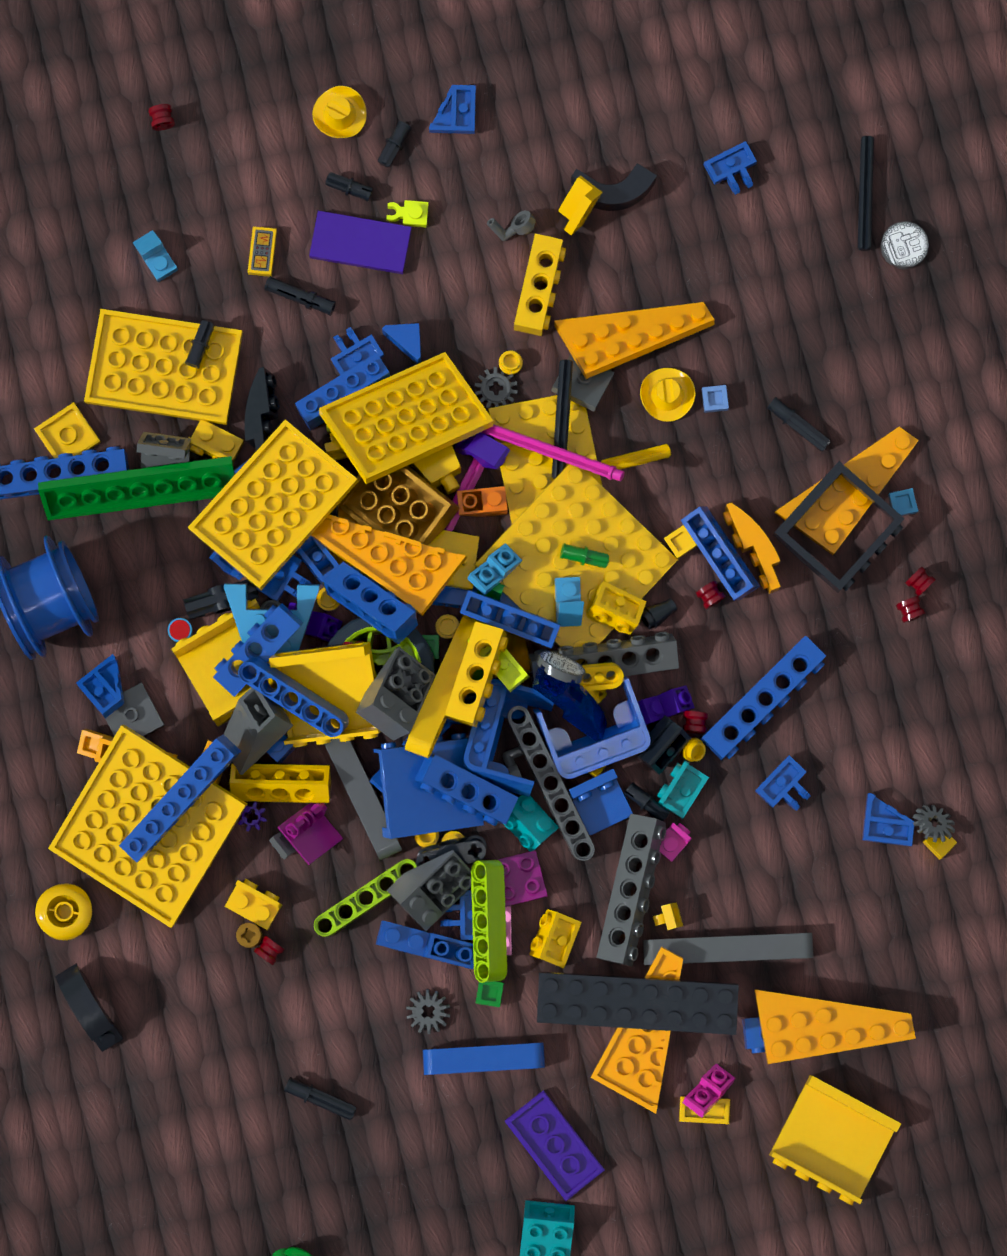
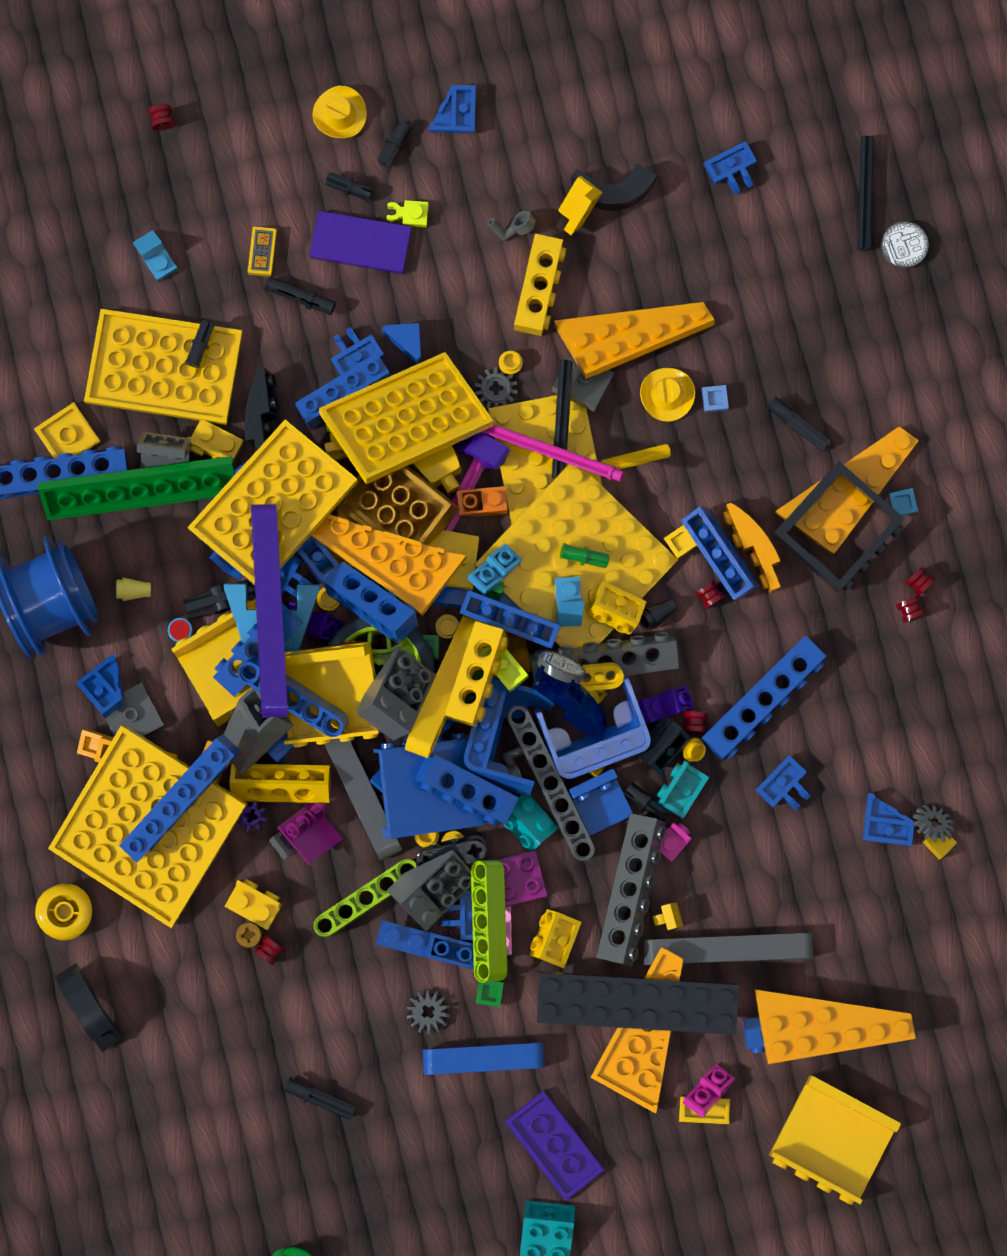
none -> light yellow cone [116,577,151,601]
none -> dark purple beam [251,504,287,718]

